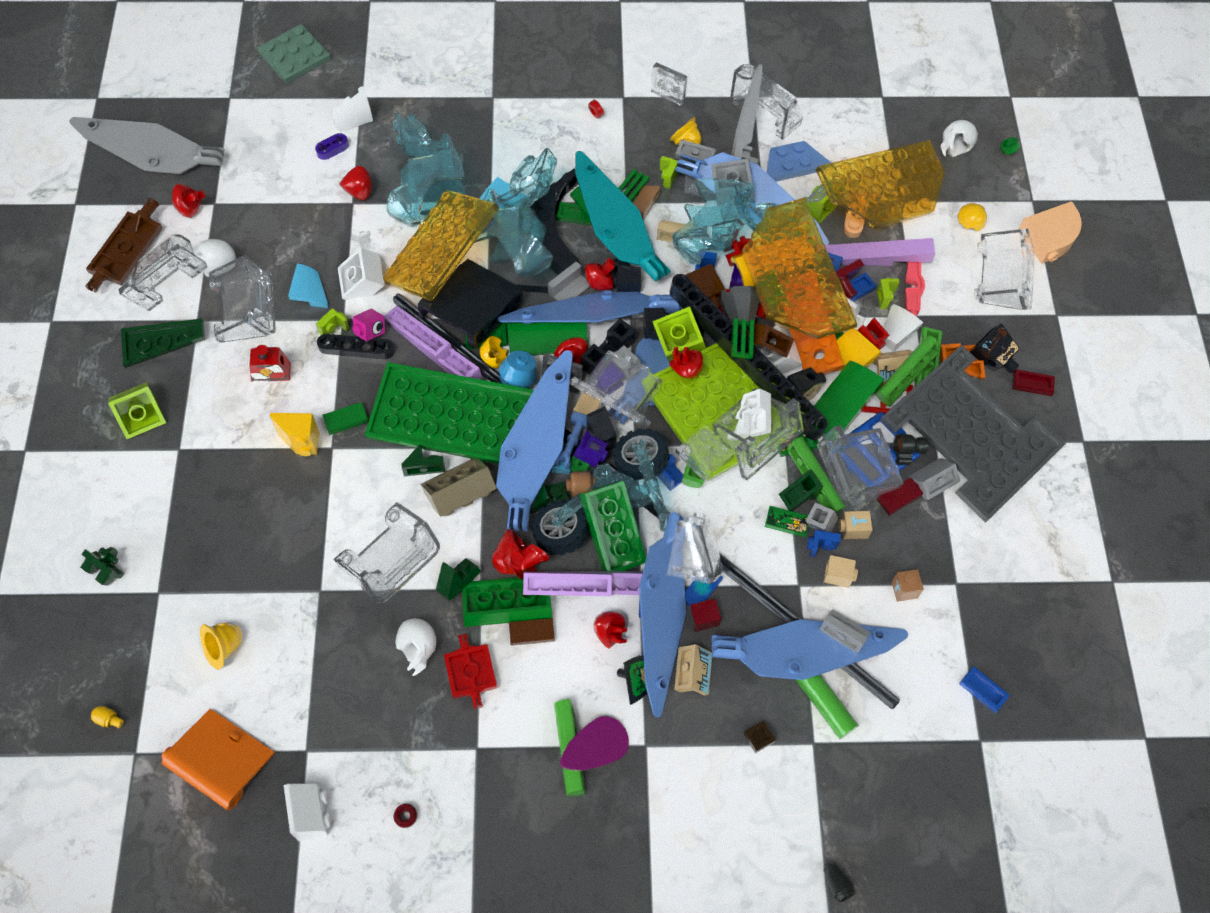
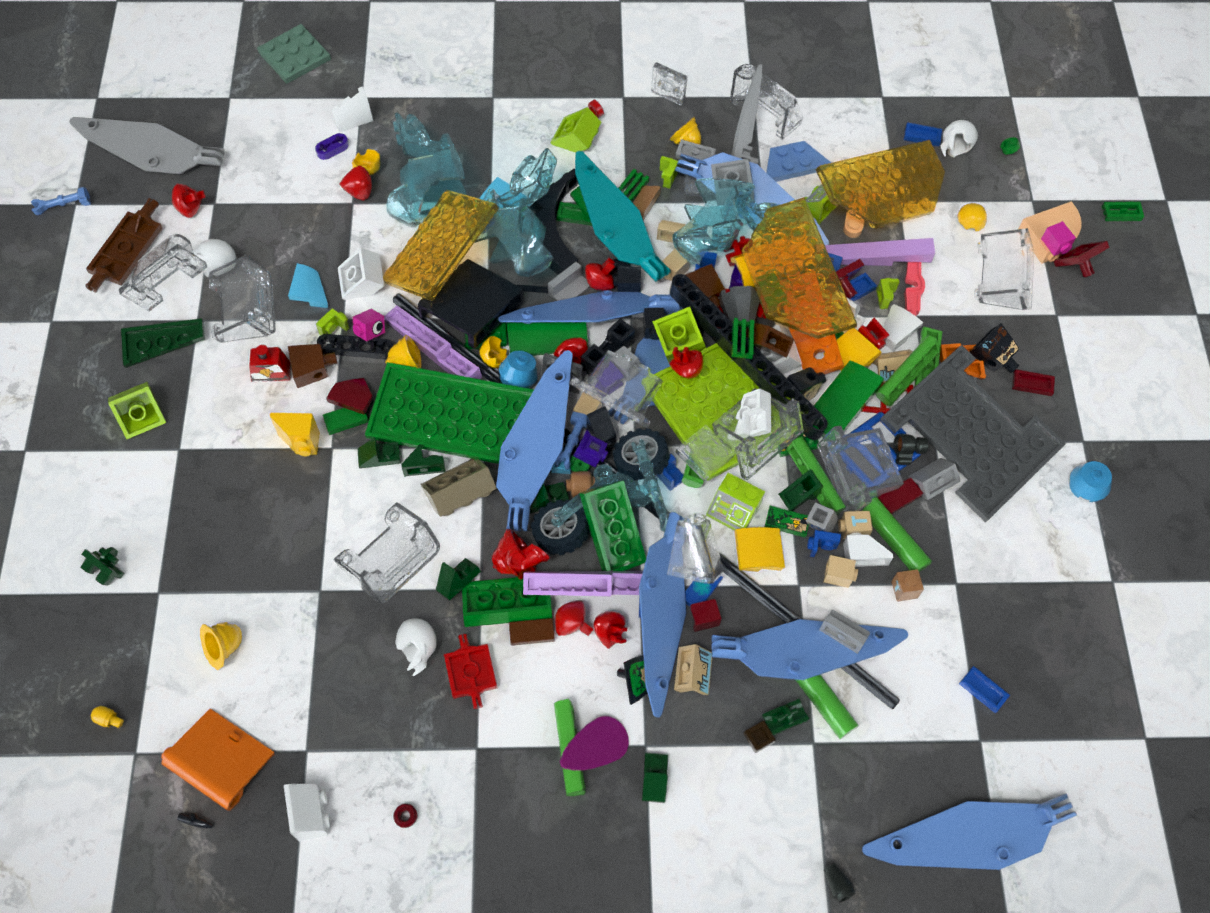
none -> medium blue piece [31,187,91,215]
none -> black helmet [177,813,213,828]
none -> reddish brown torso [288,344,338,388]
none -> dark red slope [326,378,373,415]
none -> yellow hair [352,149,380,175]
none -> dark green slope [357,438,401,469]
none -> yellow piece [385,335,421,368]
none -> lime slope [550,107,601,153]
none -> red piece [555,600,593,636]
none -> dark green slope [642,753,668,803]
none -> tan brick [662,248,691,281]
none -> lime slope [706,473,765,530]
none -> yellow slope [734,527,785,572]
none -> dark green hips [762,699,809,736]
none -> white slope [843,533,893,567]
none -> bright green brick [860,497,932,572]
none -> medium blue wing [862,793,1077,870]
none -> blue tile [904,122,942,147]
none -> dark pink brick [1041,221,1076,256]
none -> dark red tile [1054,241,1110,277]
none -> dark azure cone [1069,461,1112,502]
none -> green tile [1102,202,1144,221]

